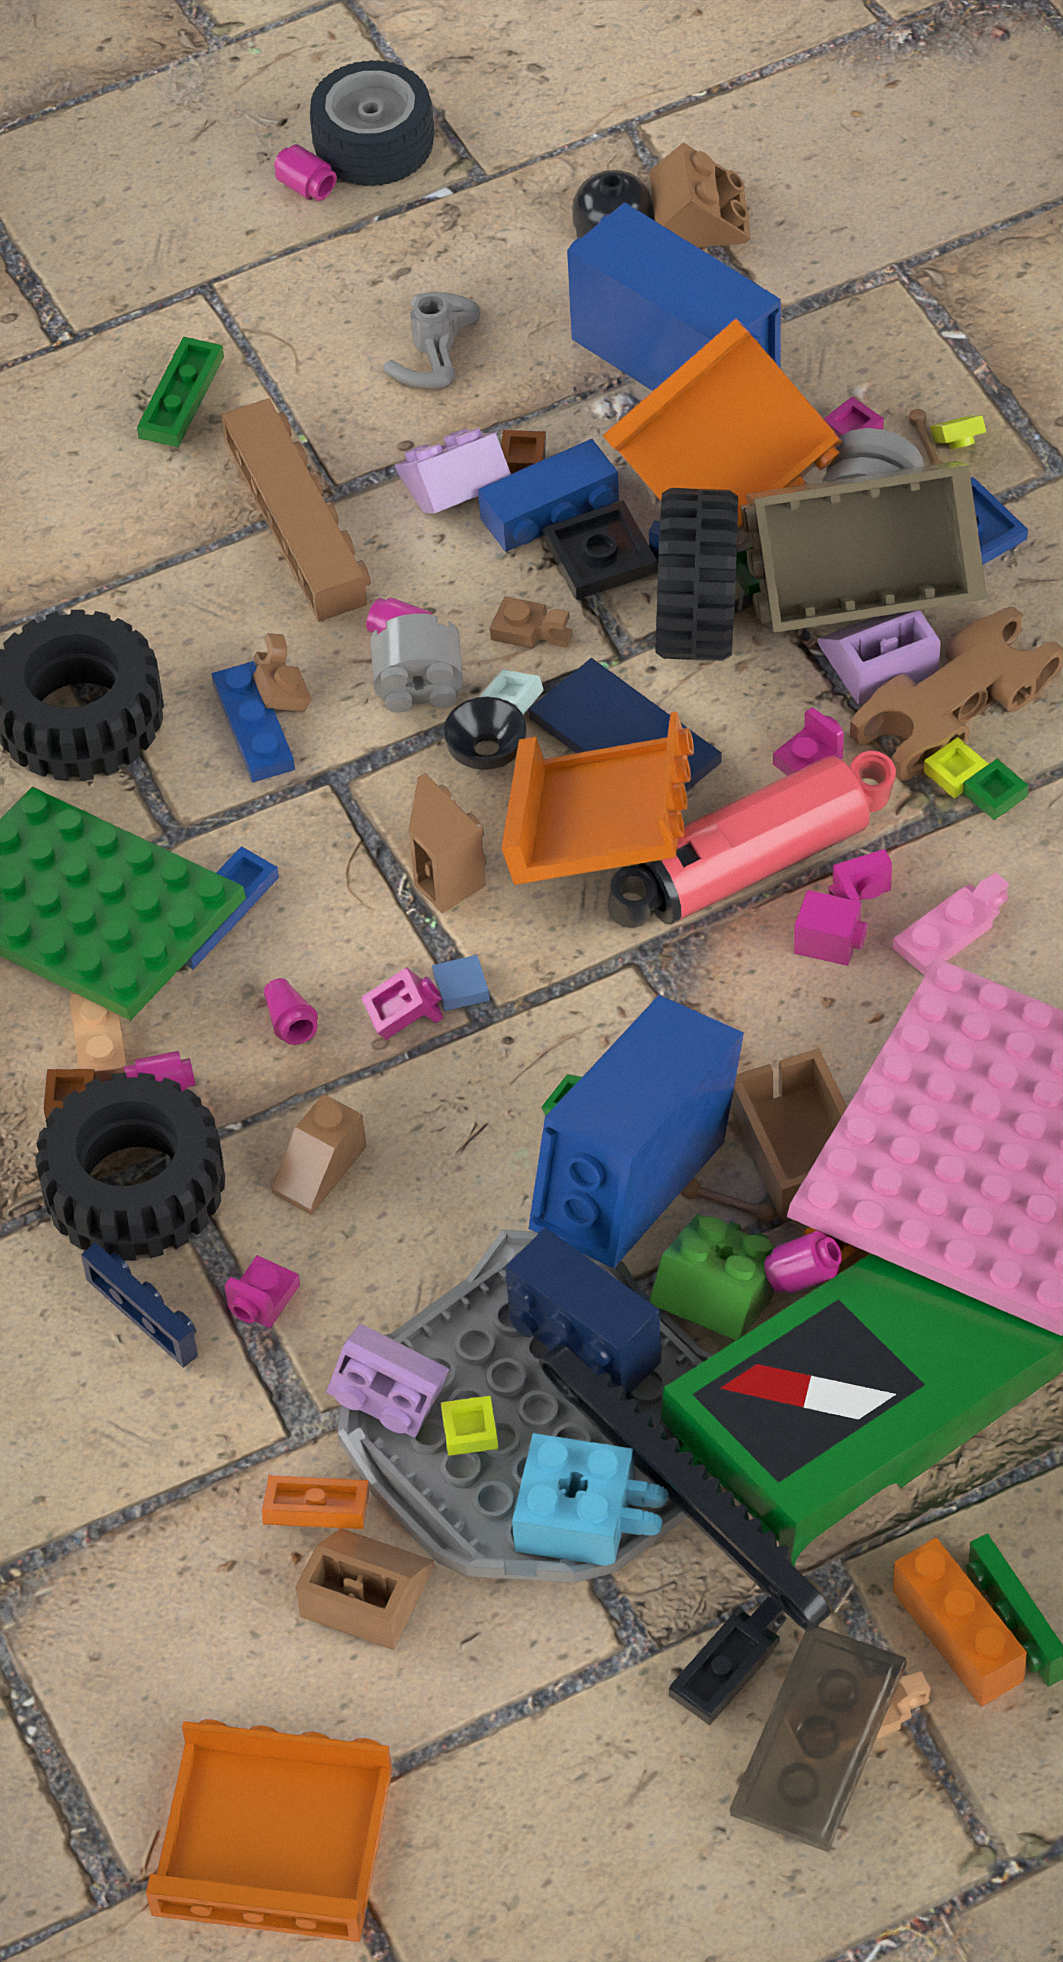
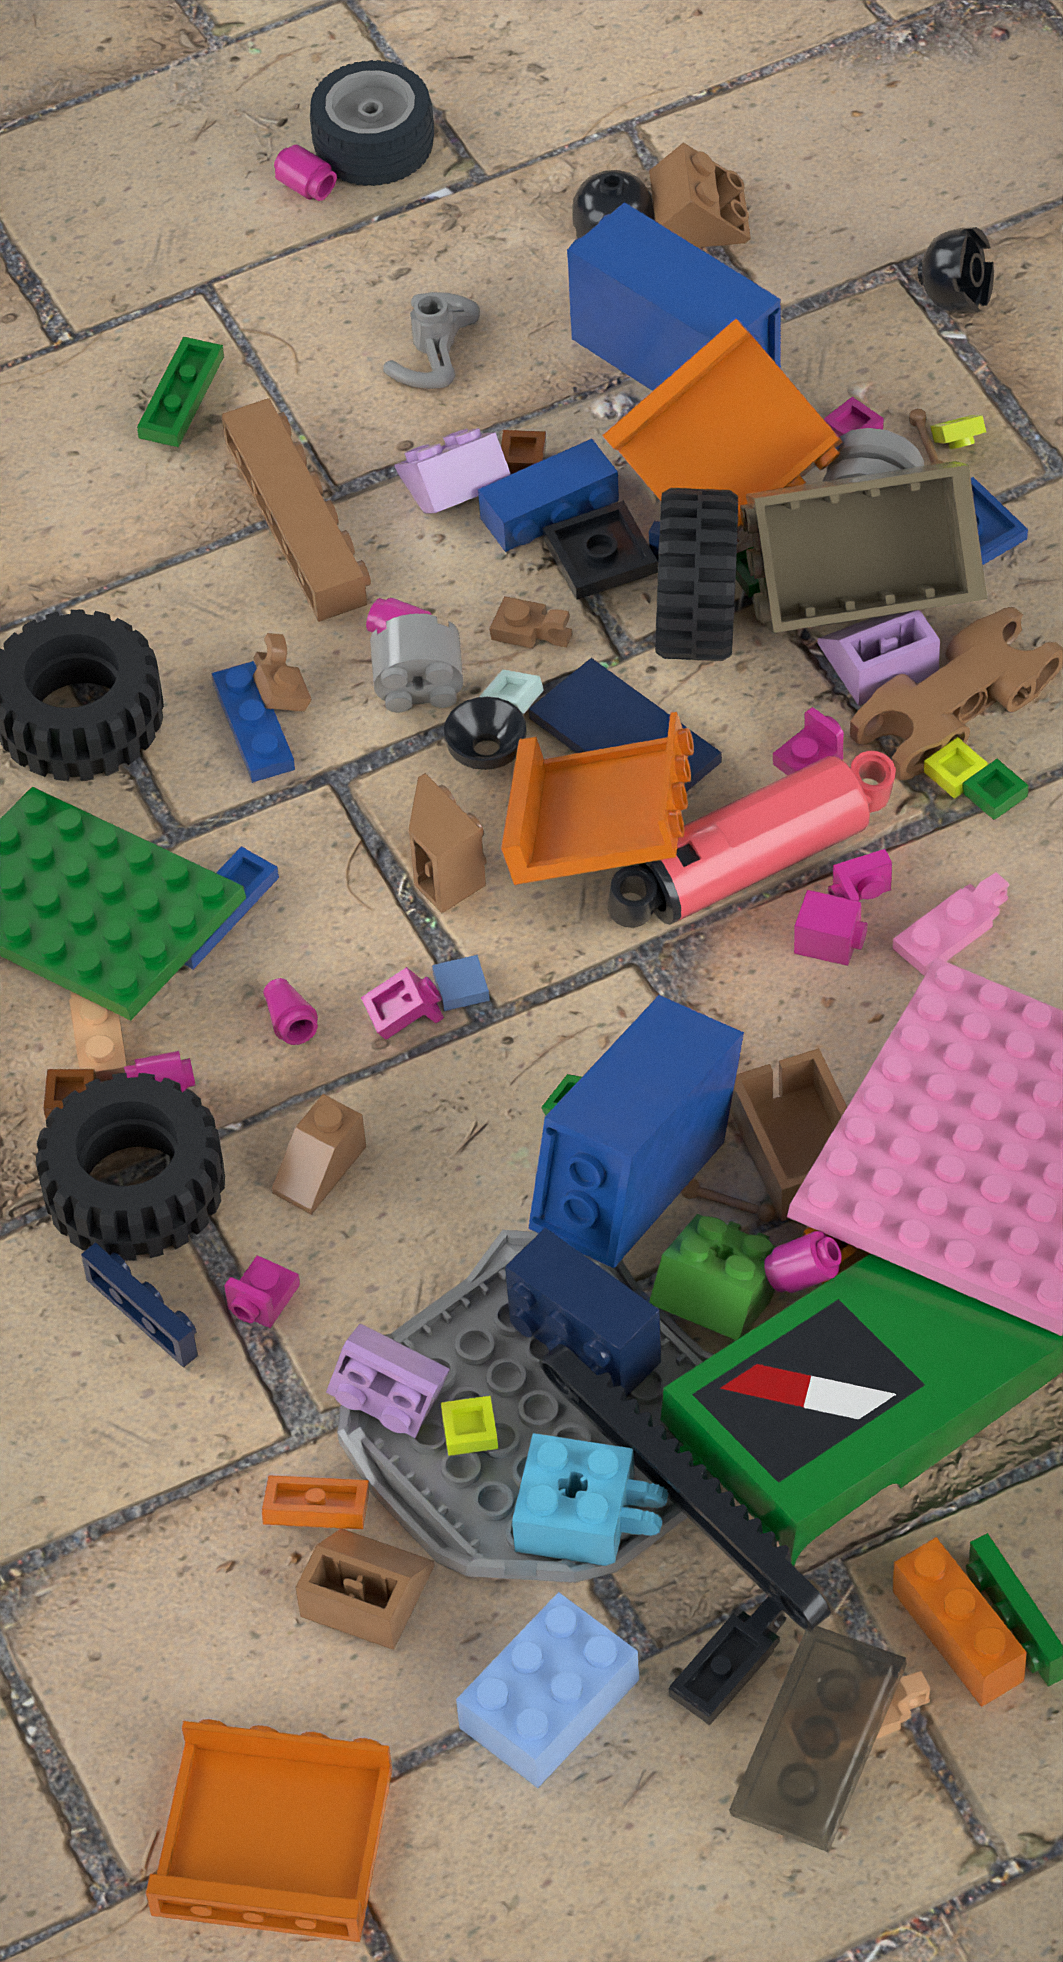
none -> light blue brick [456,1592,639,1788]
none -> black cylinder [918,227,994,313]

